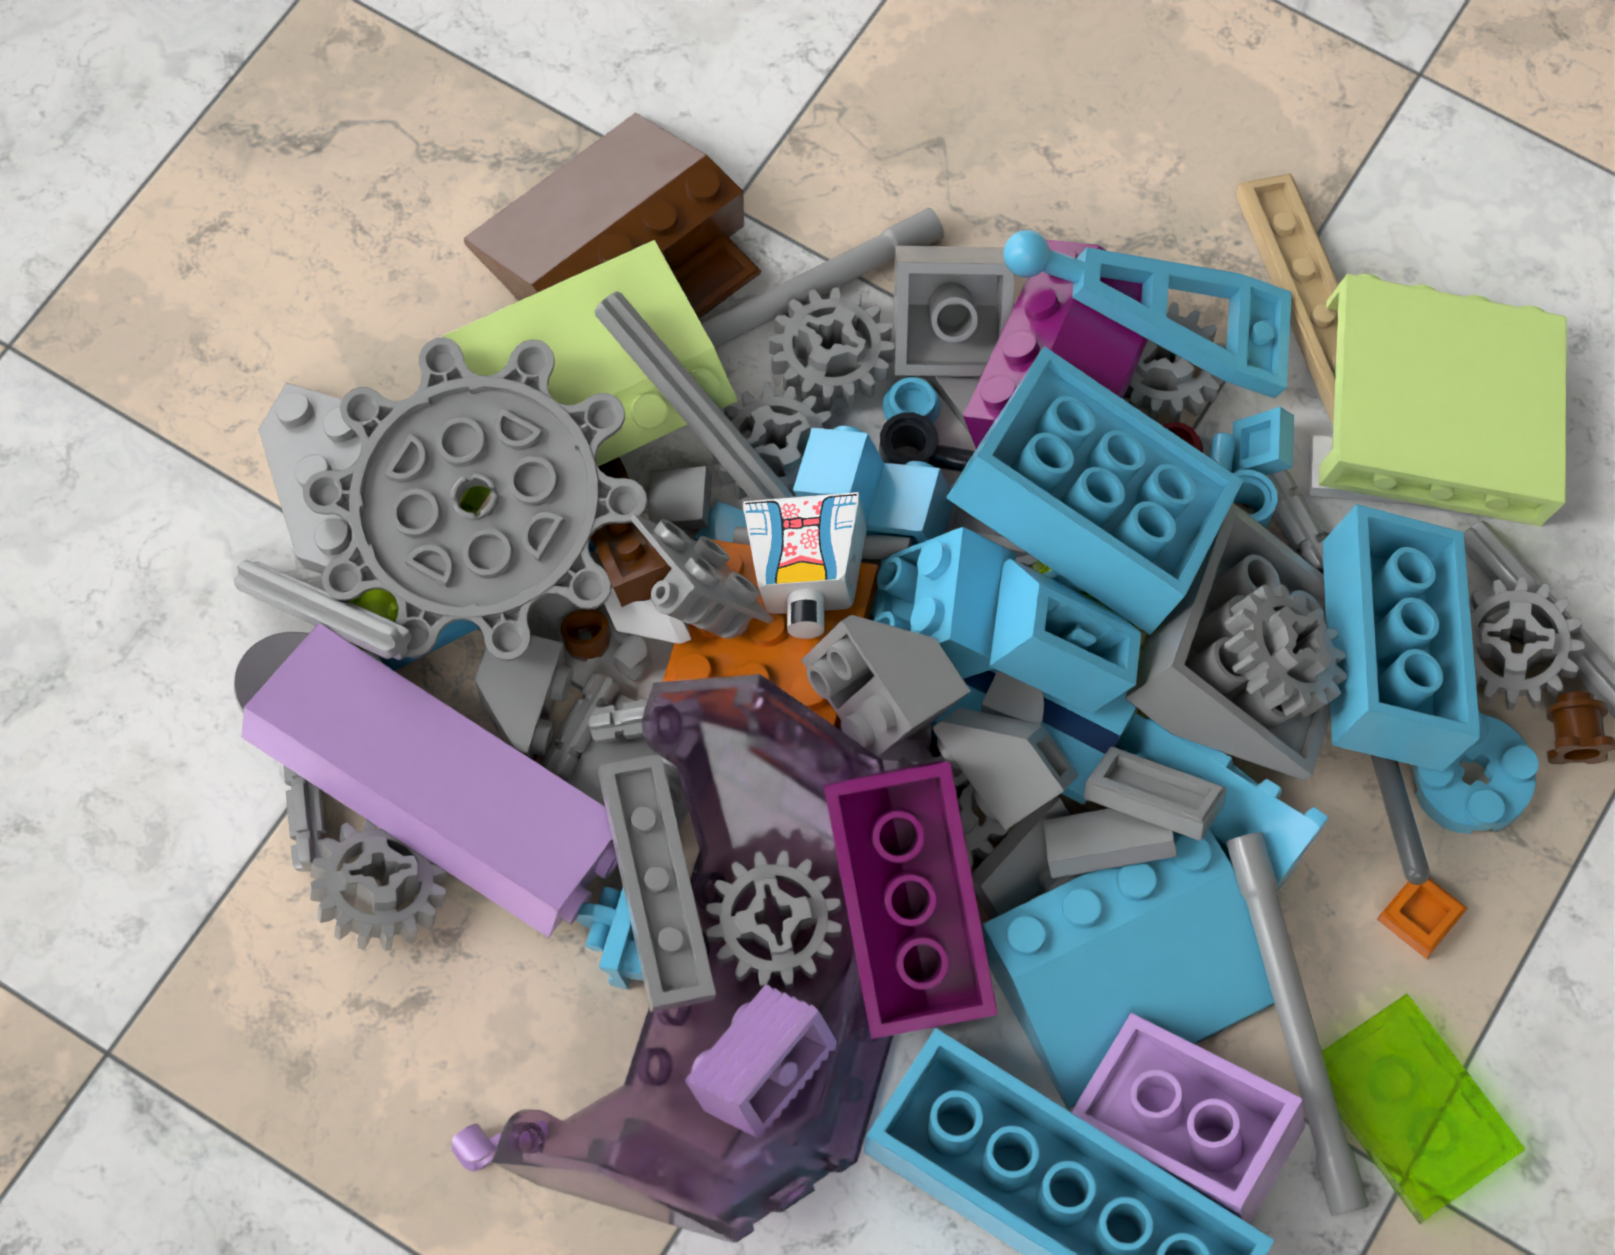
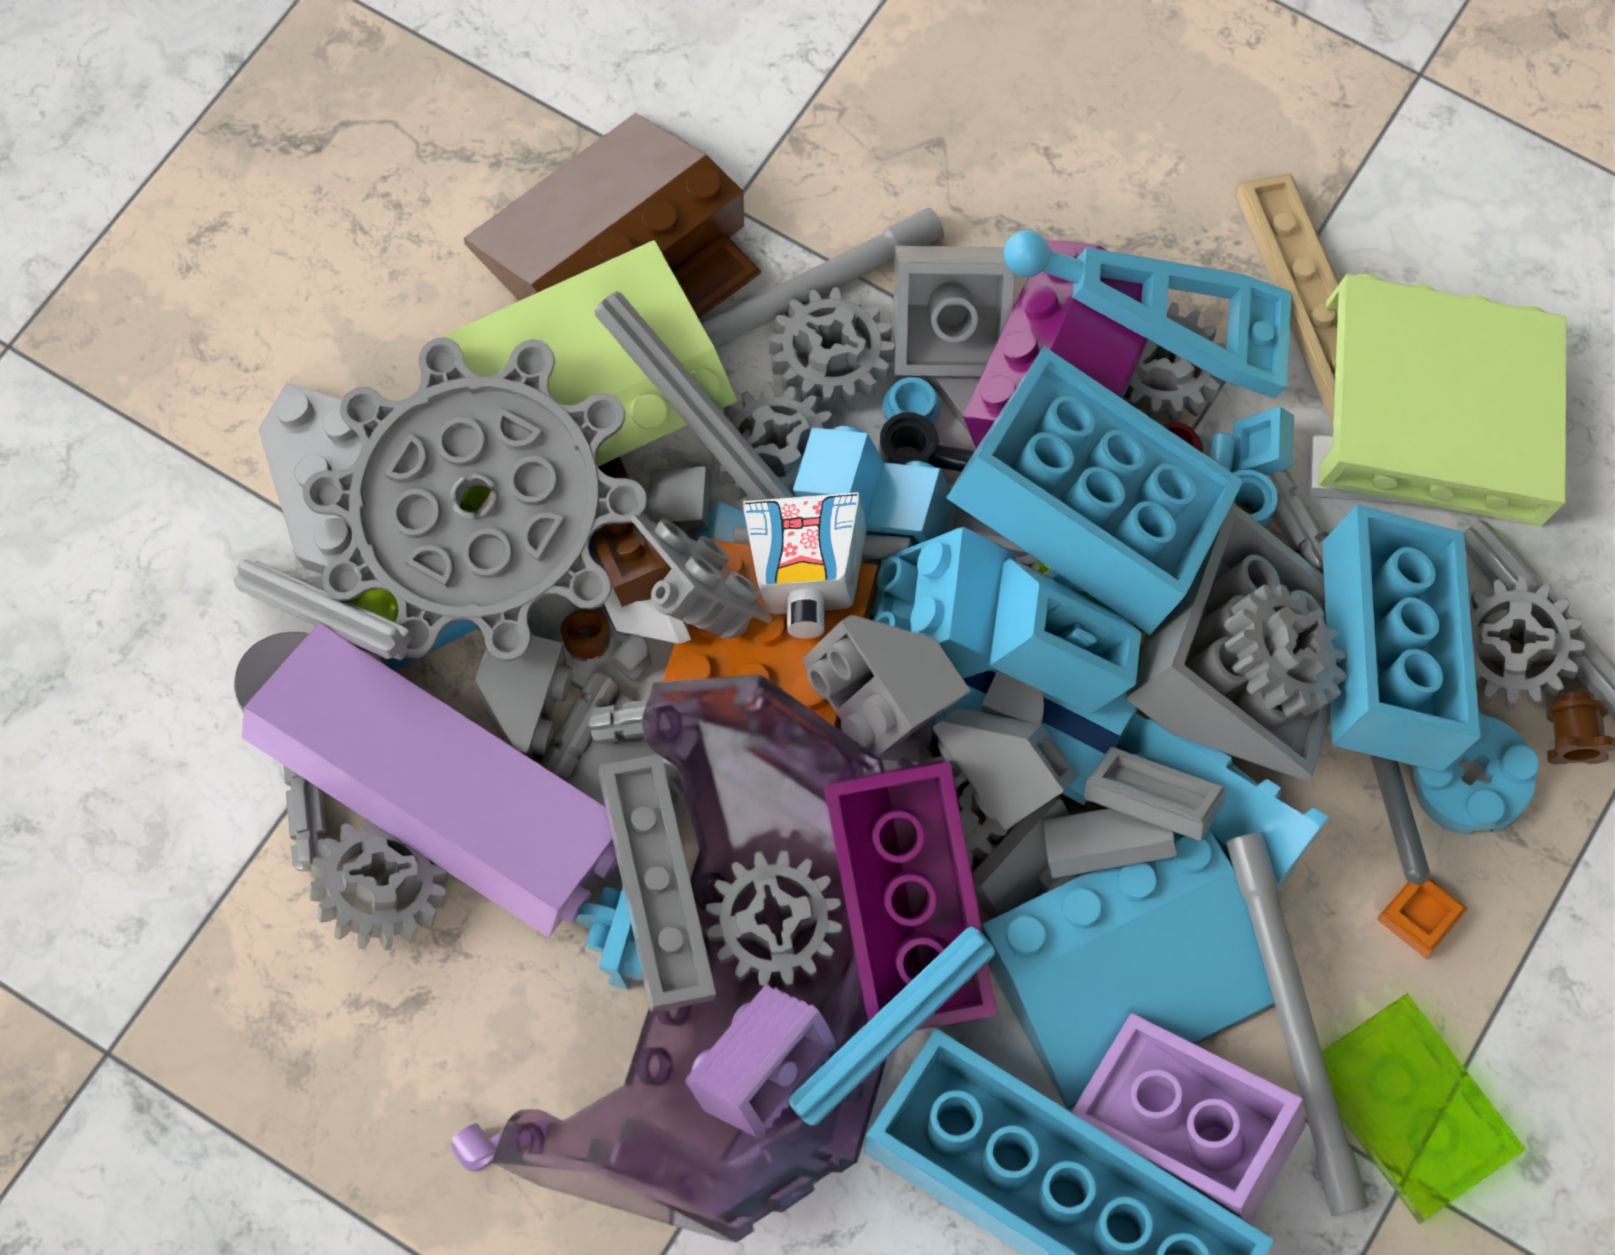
none -> medium azure axle [789,927,995,1126]

